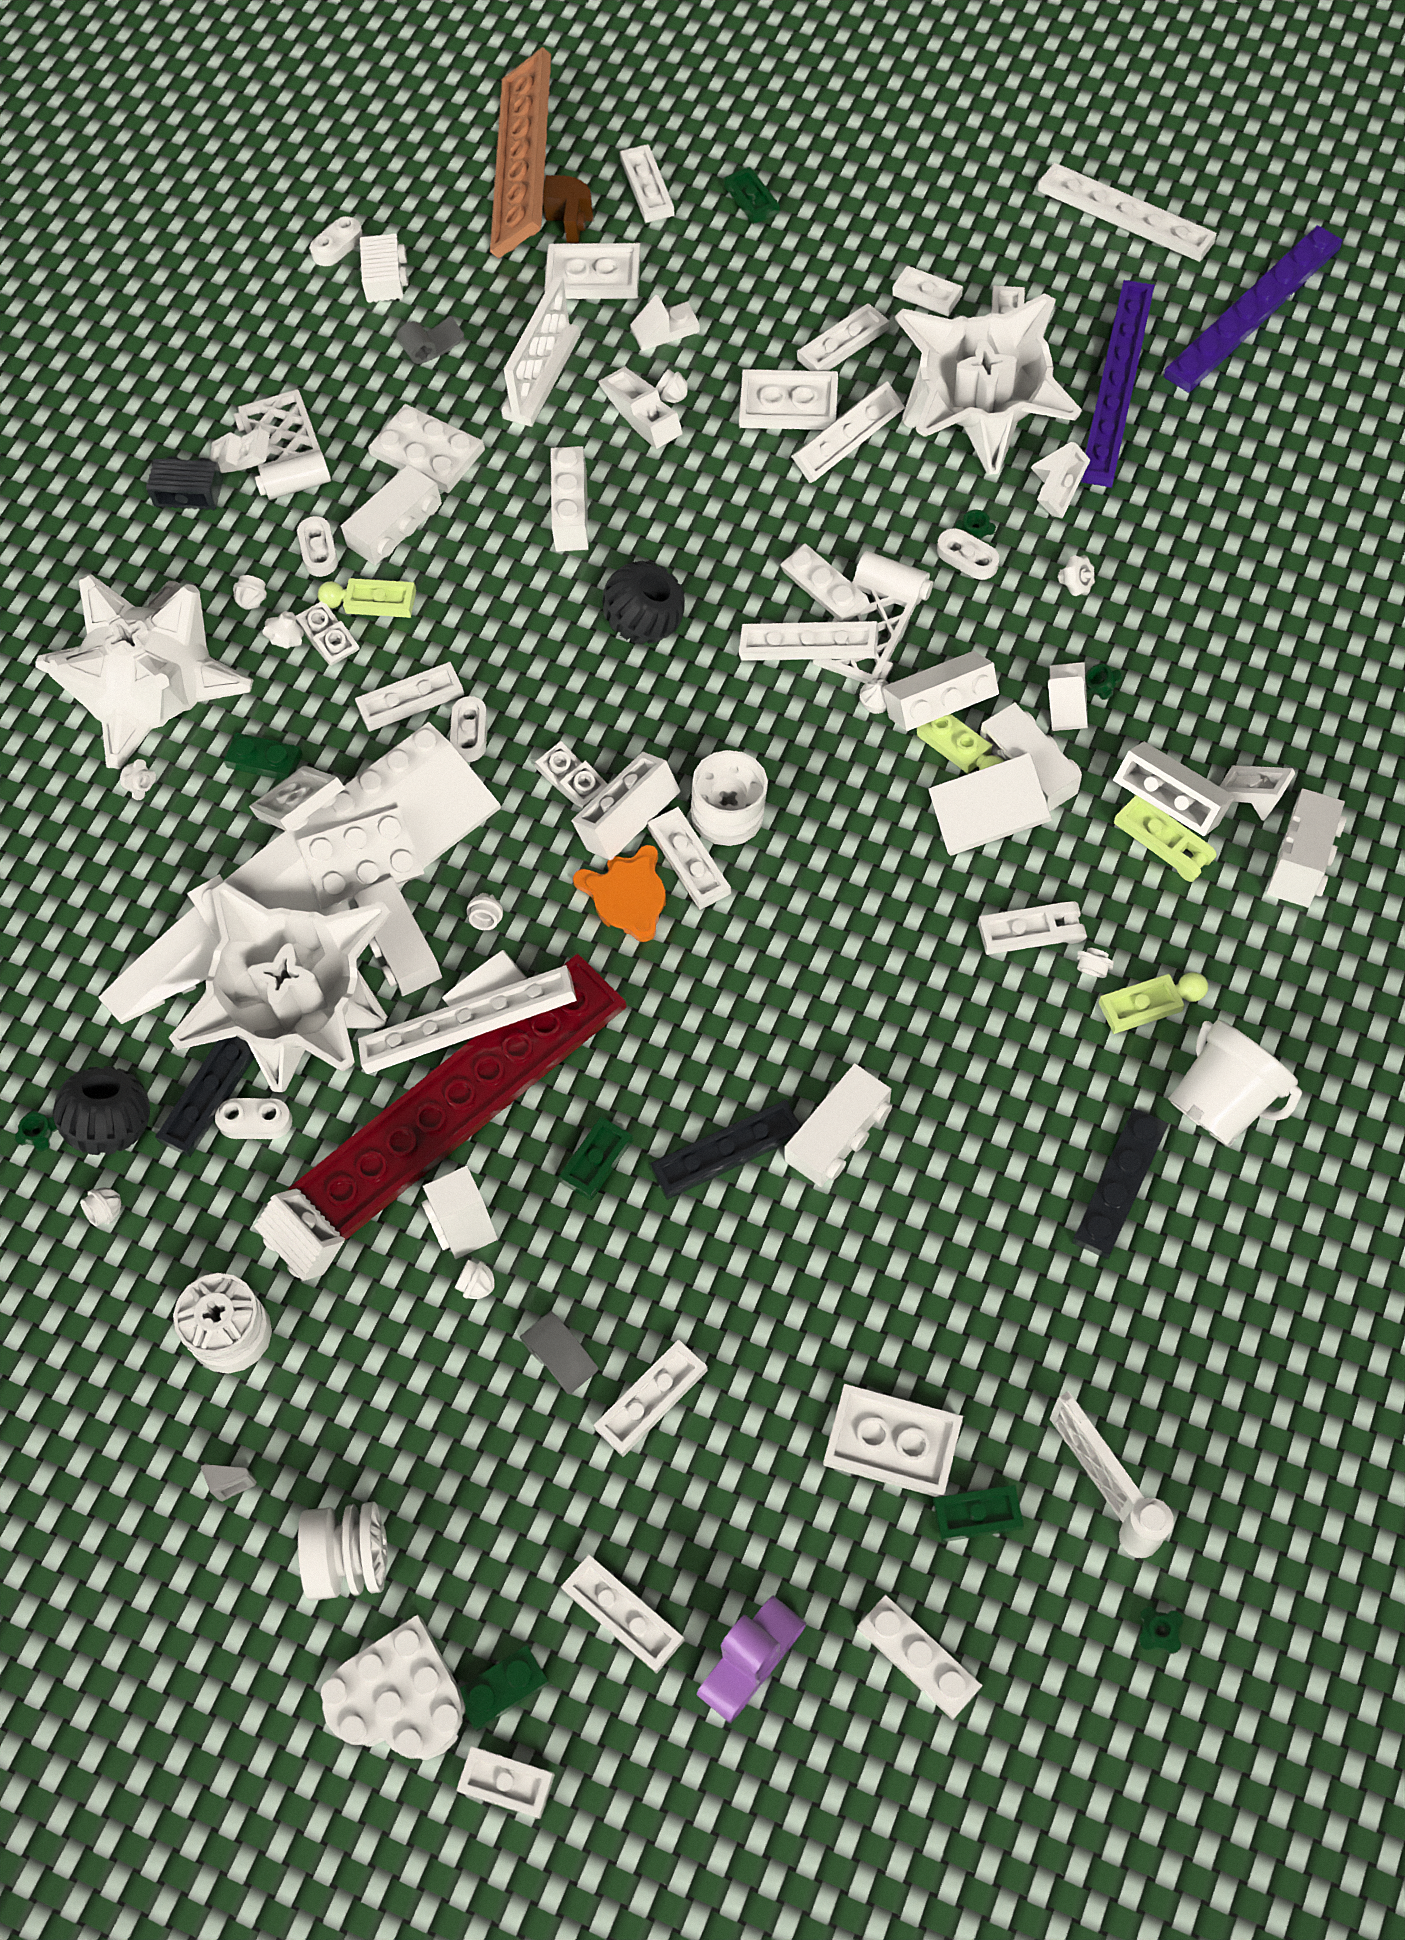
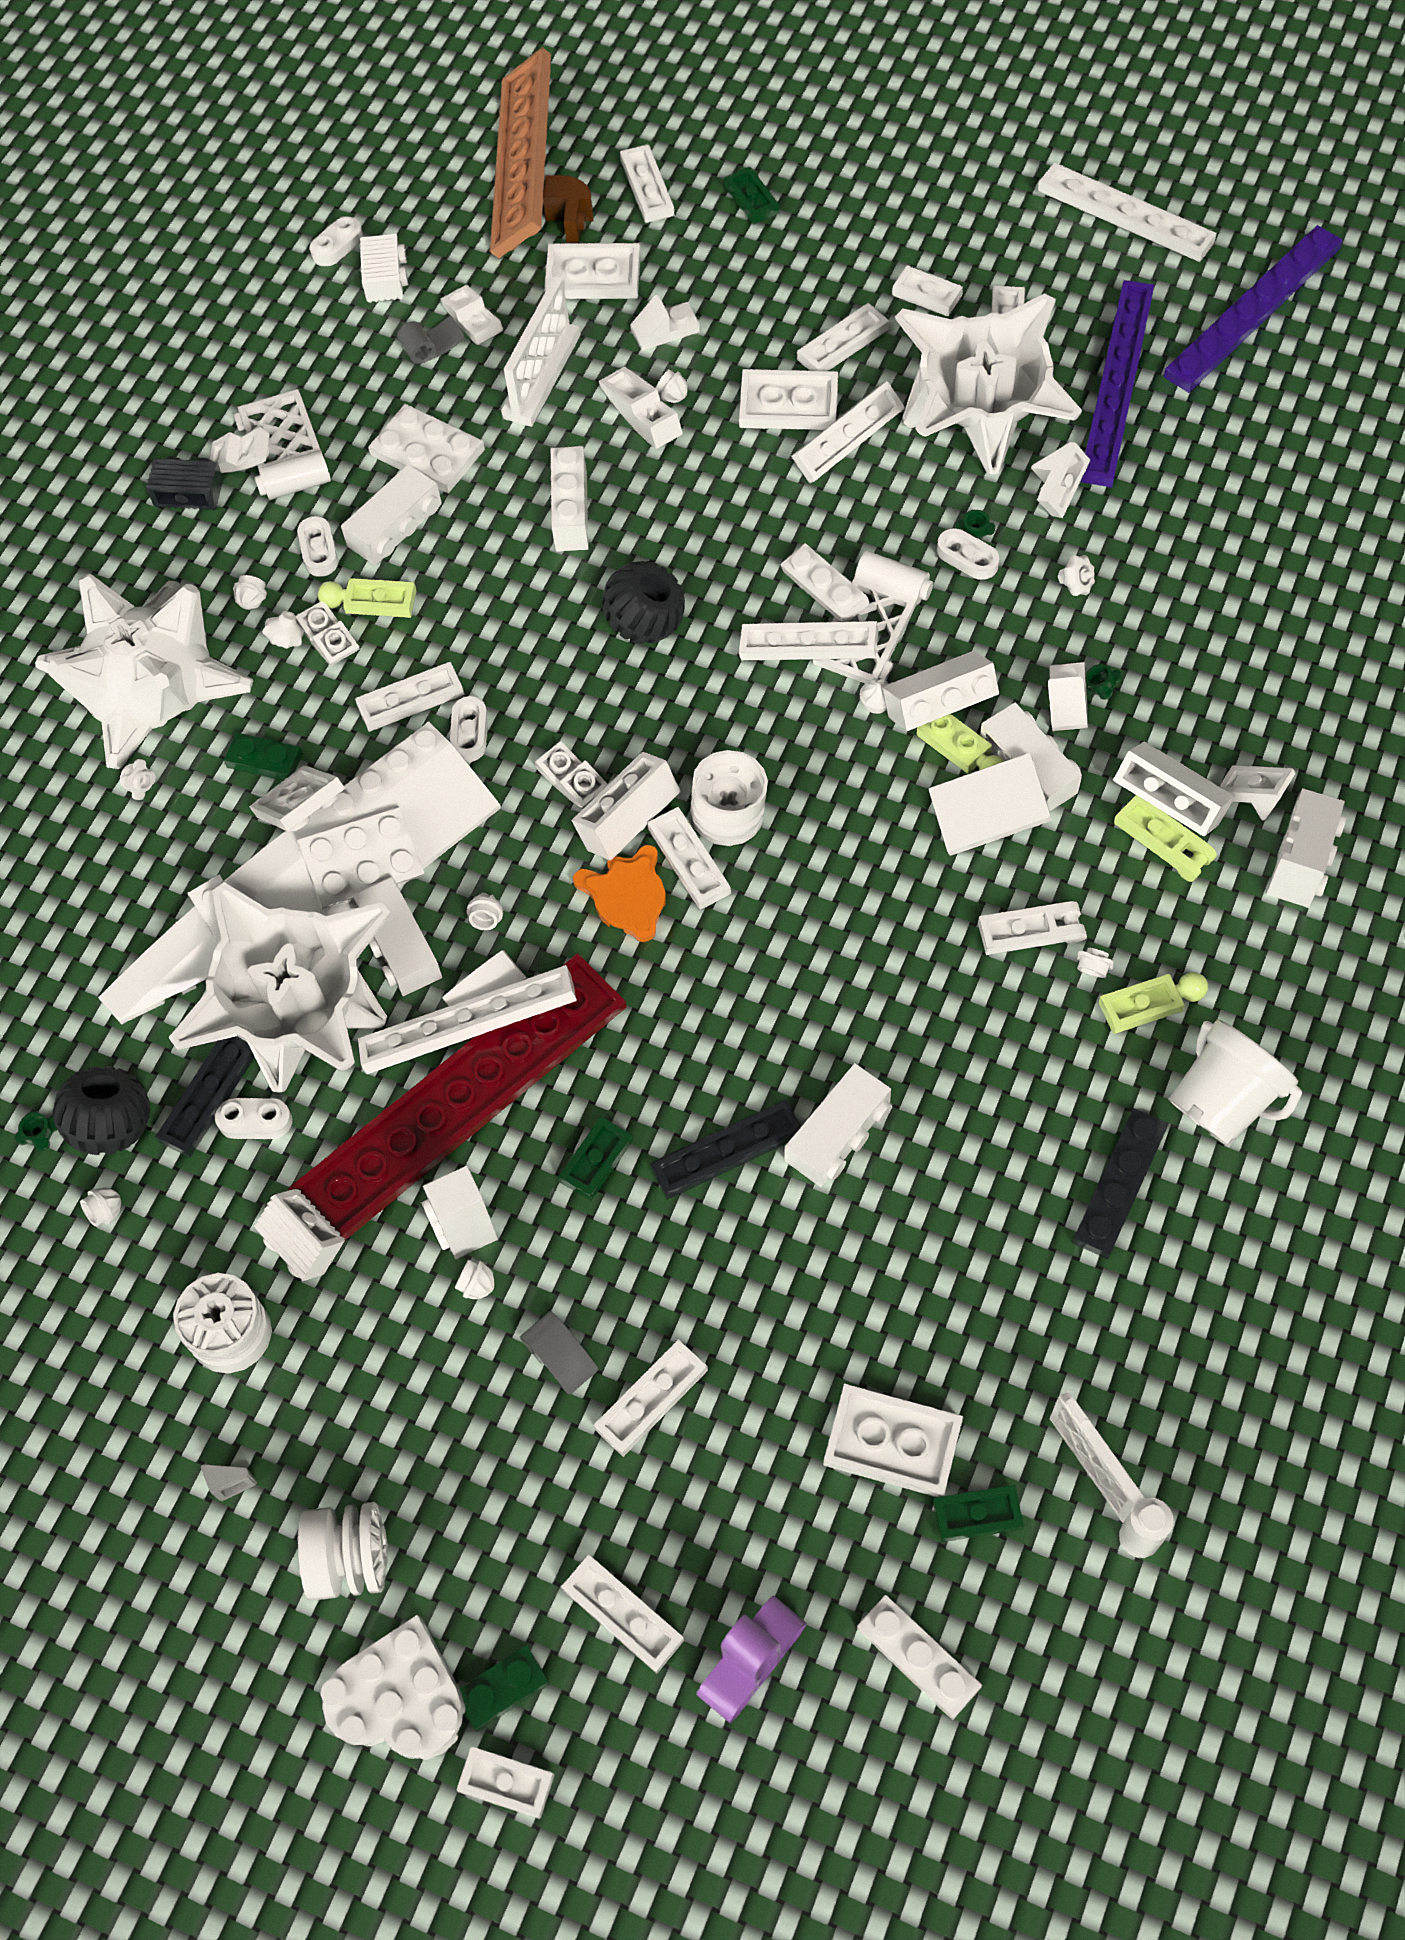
dark green plate [1138,1607,1183,1654] -> none
none -> white slope [441,285,503,345]

